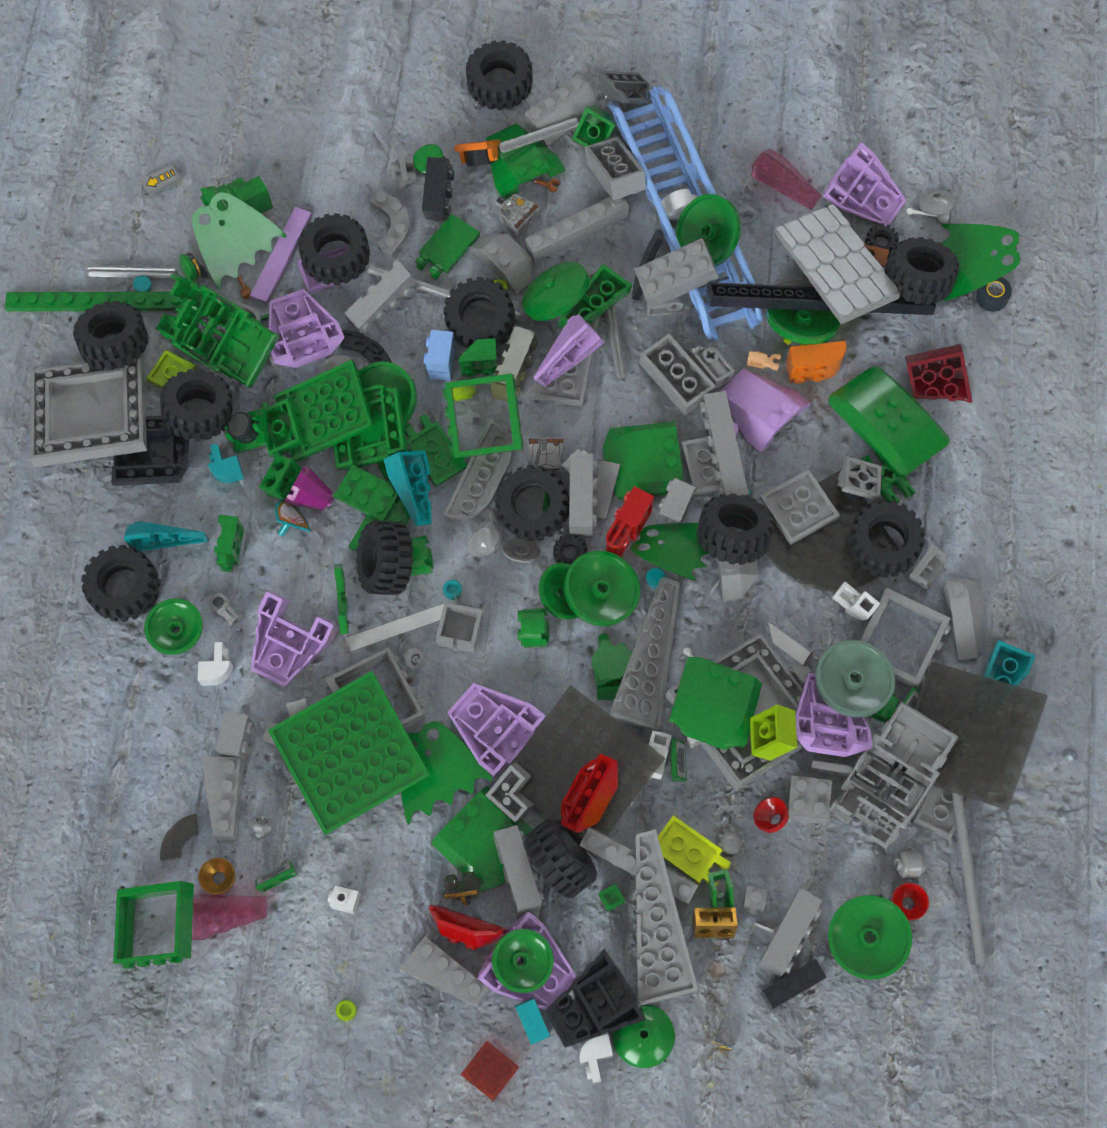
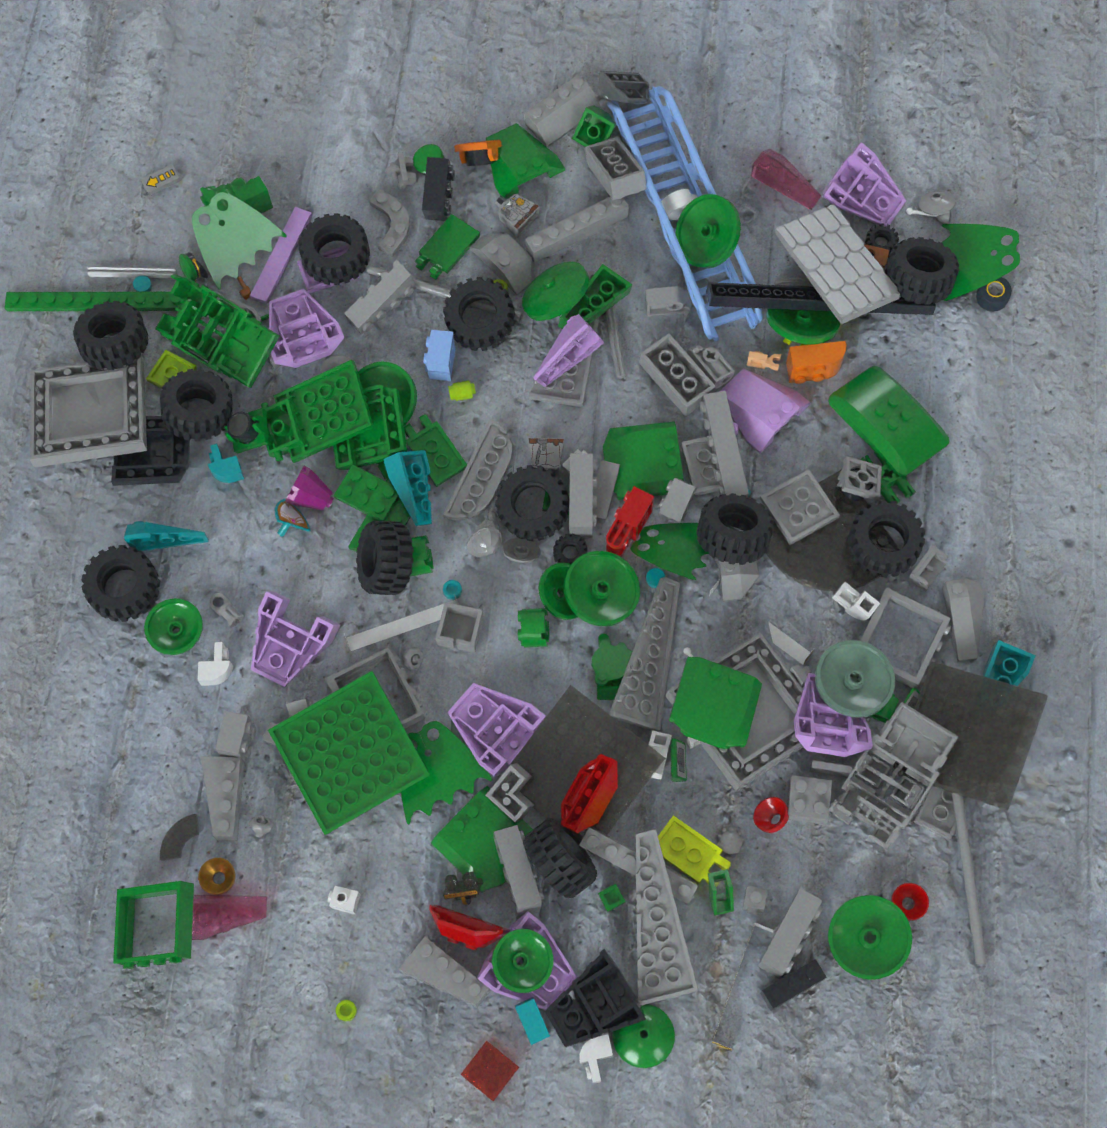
green hips [214,515,245,572] -> none
green slope [255,862,297,893] -> none
green brick [259,455,302,500] -> none
green tile [334,564,349,635] -> none
black tile [340,330,392,363] -> none
green window [443,373,524,459] -> none
green slope [459,338,498,377] -> none
black tyre [466,40,533,110] -> none
olive wedge [491,326,538,402] -> none
light grey axle [499,118,579,153] -> none
dark orange hand [535,179,560,193] -> none
black tile [632,229,664,301] -> none
light grey brick [634,238,720,308] -> none
pearl gold brick [692,908,738,938] -> none
lime brick [750,704,797,761] -> none
light grey head [894,851,926,878] -> none
dark red wedge [905,344,973,403] -> none

